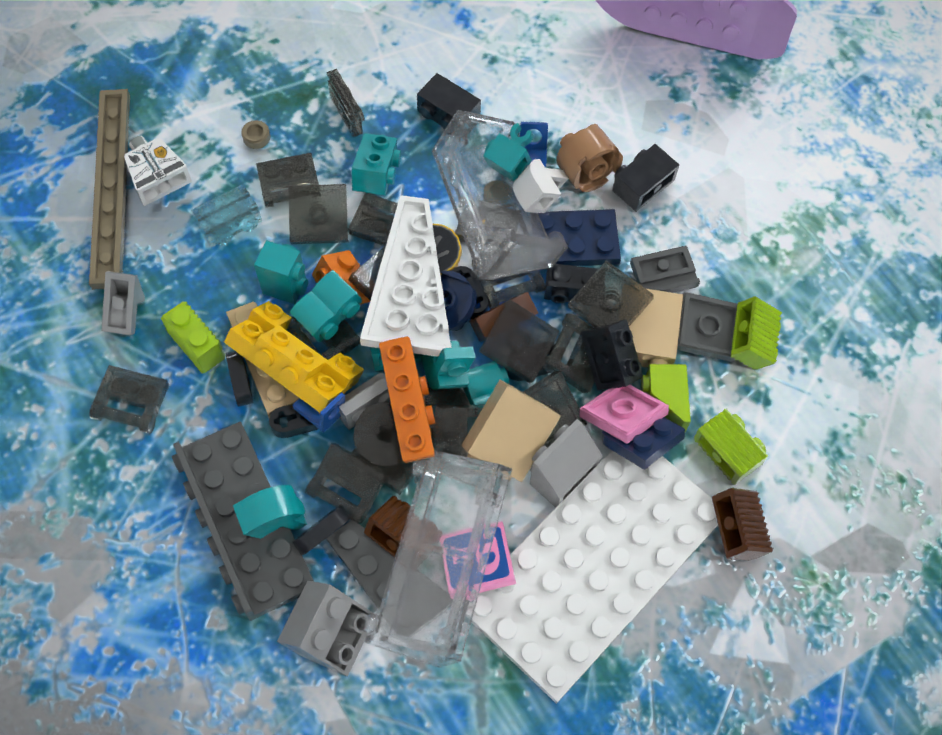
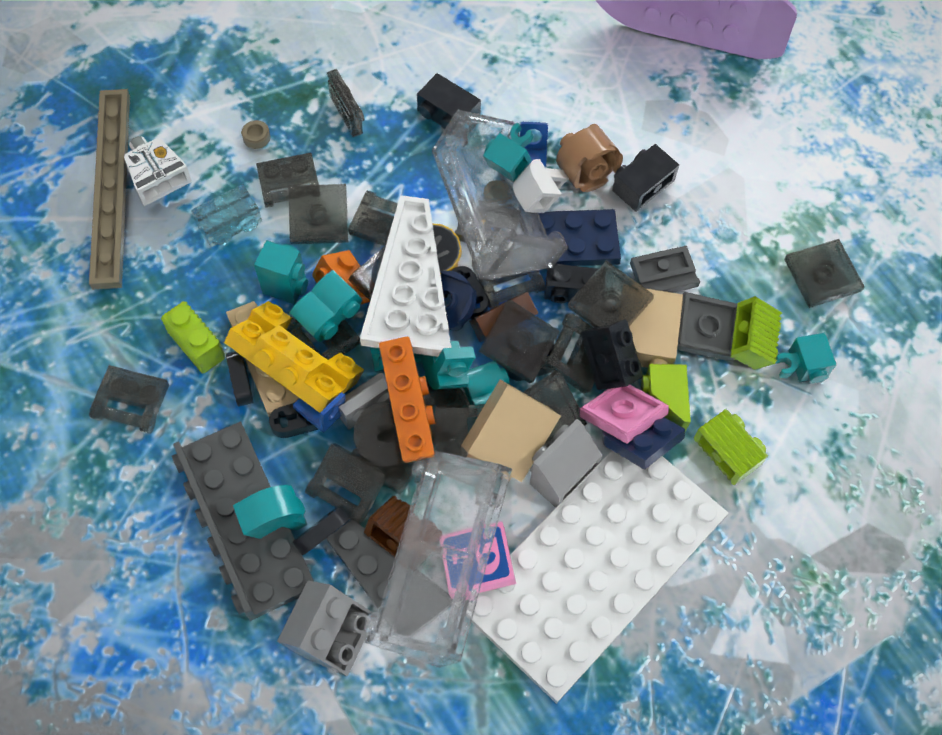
light grey slope [101,271,145,335] -> none
teal brick [352,133,401,196] -> none
reddish brown brick [711,488,774,561] -> none
none -> teal brick [775,332,837,383]
none -> clear smoke plate [784,239,865,308]

